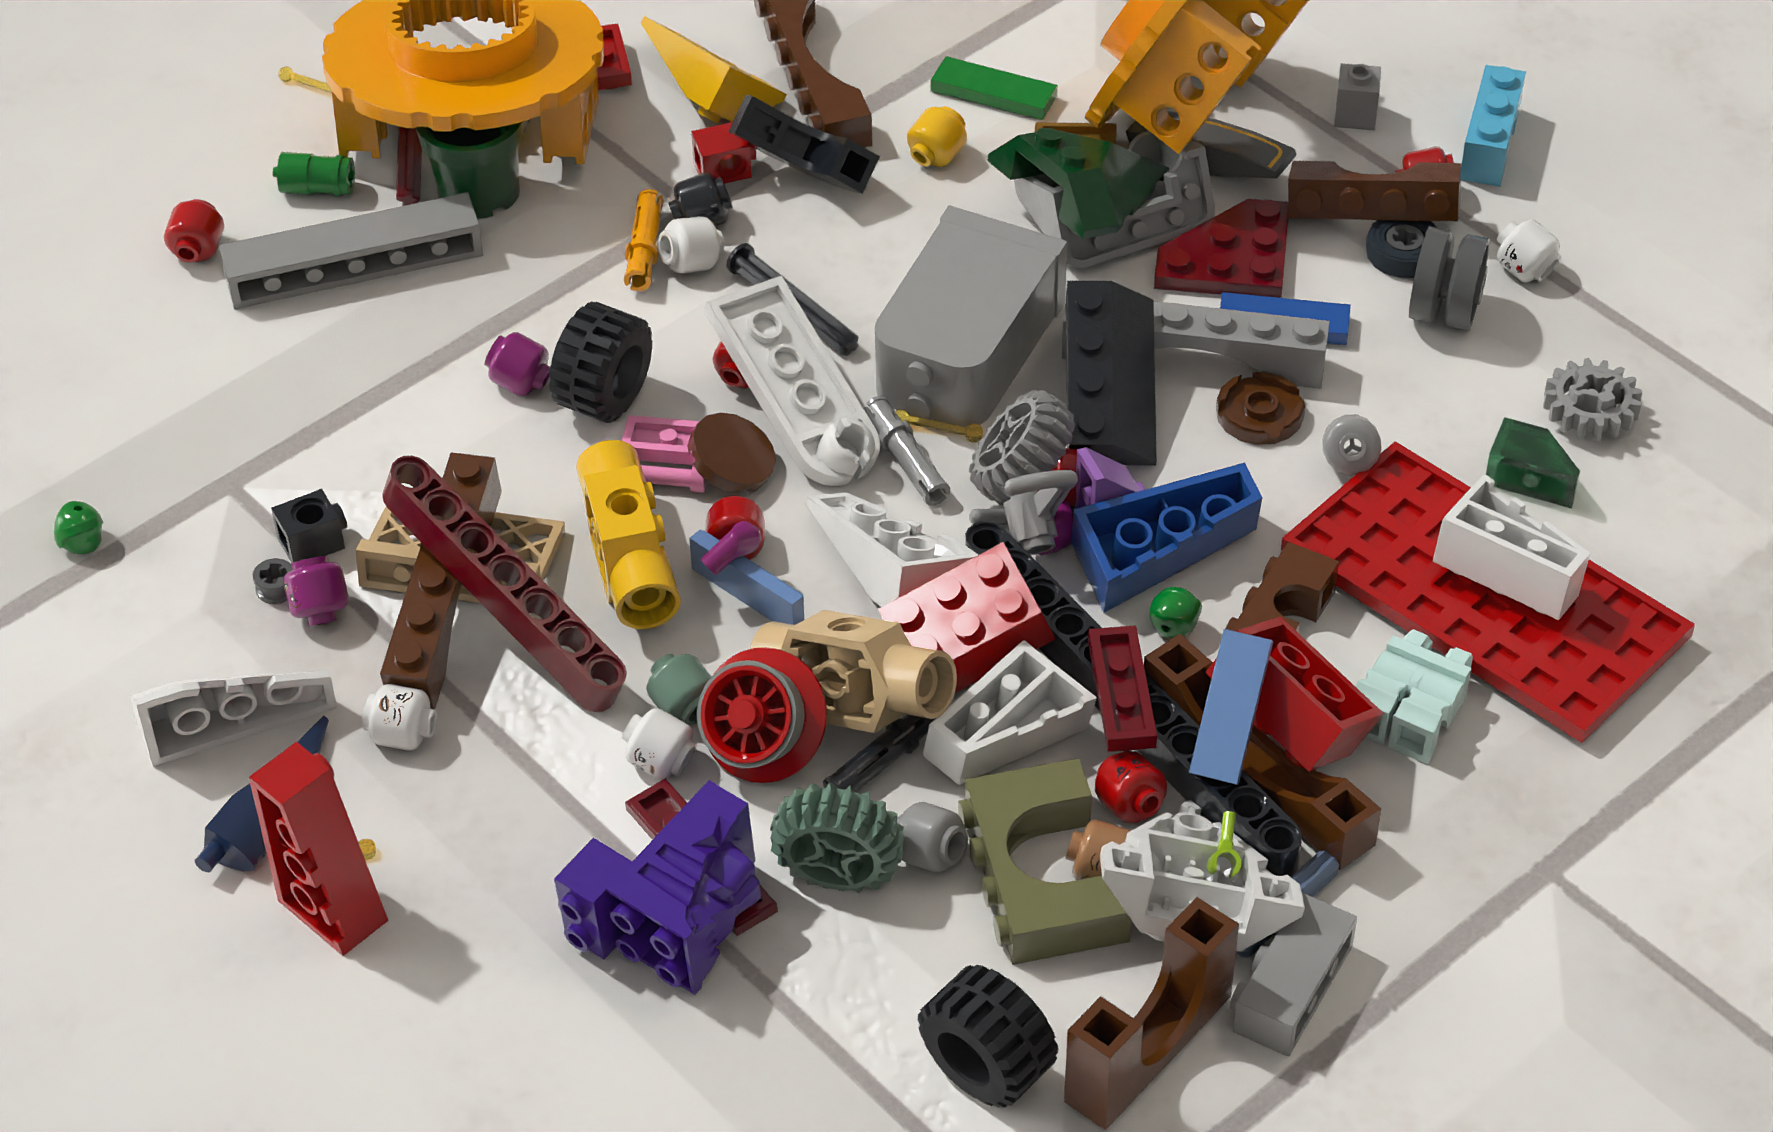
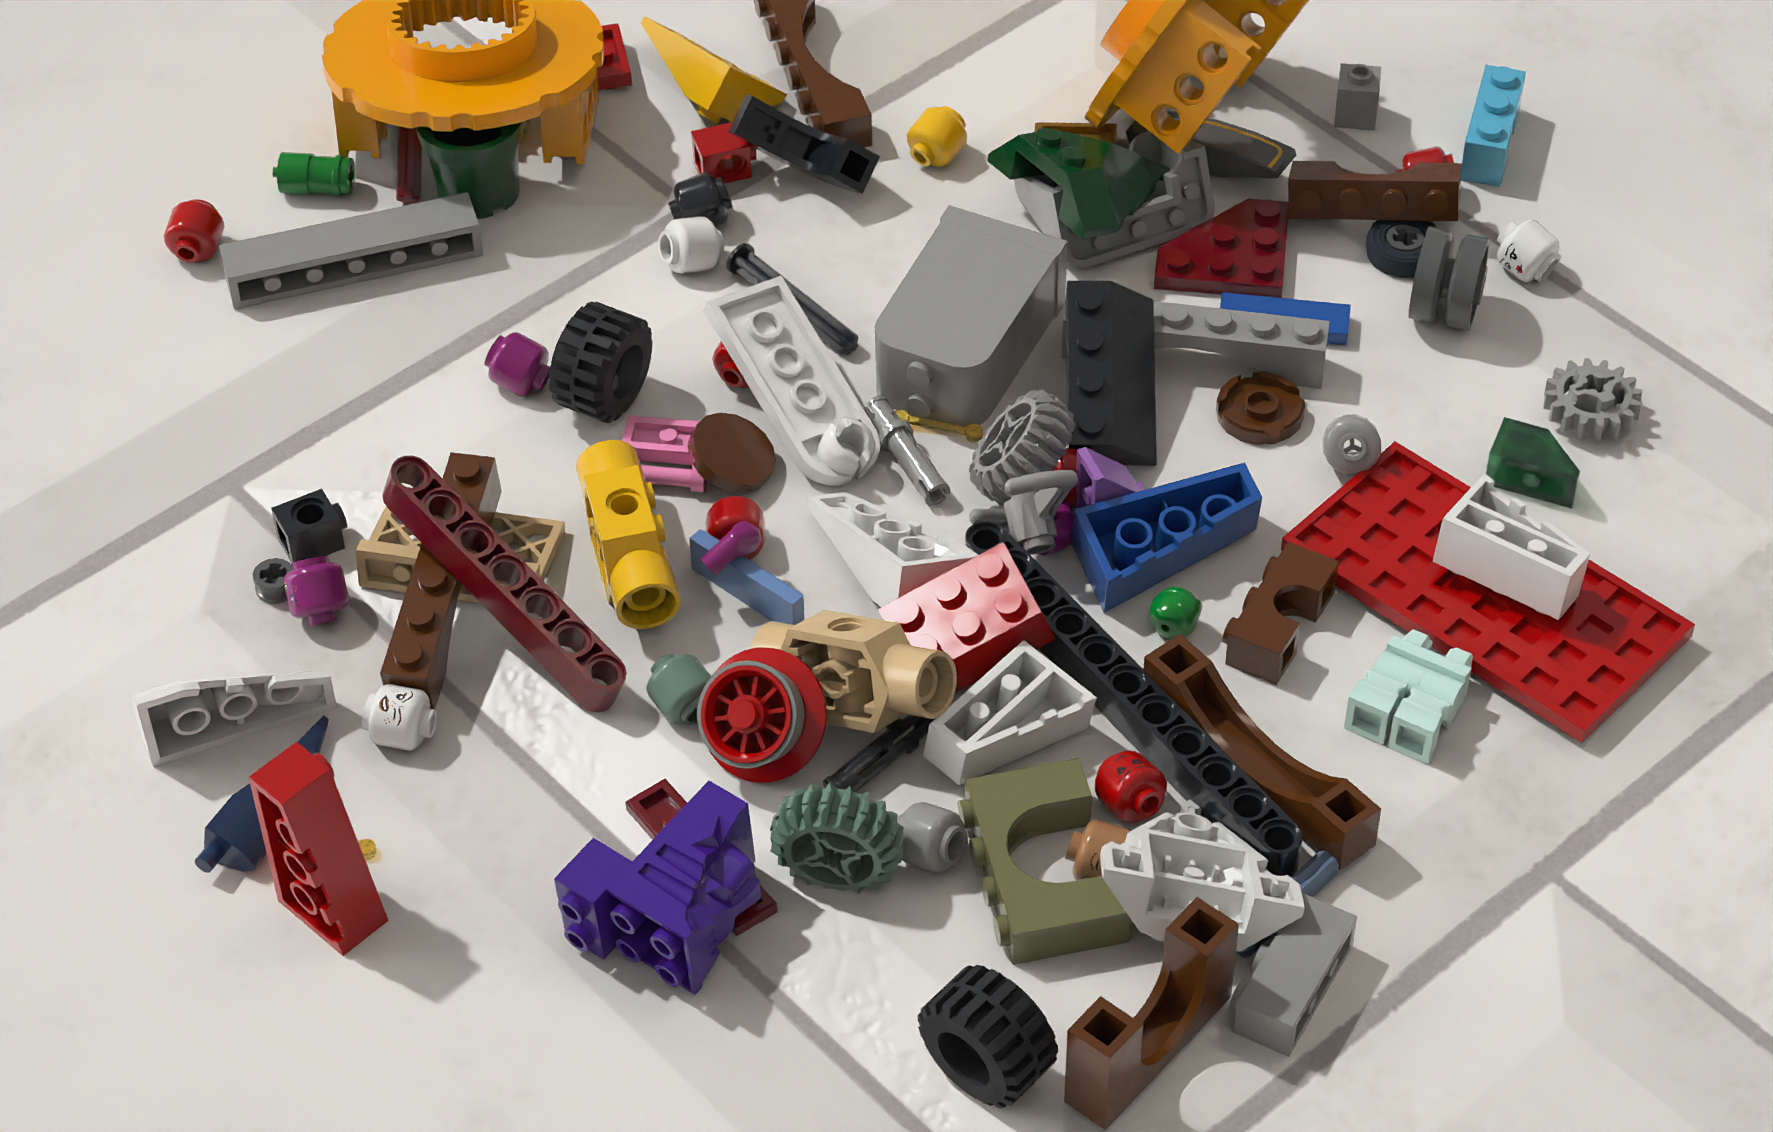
green piece [53,501,104,554] -> none
clear yellow hinge [278,66,332,93] -> none
white head [622,708,697,780] -> none
light orange pin [624,189,664,291] -> none
green tile [931,56,1058,120] -> none
dark red plate [1088,625,1157,752] -> none
medium blue tile [1189,629,1273,785] -> none
red brick [1205,617,1384,772] -> none
lime hand [1207,811,1241,878] -> none

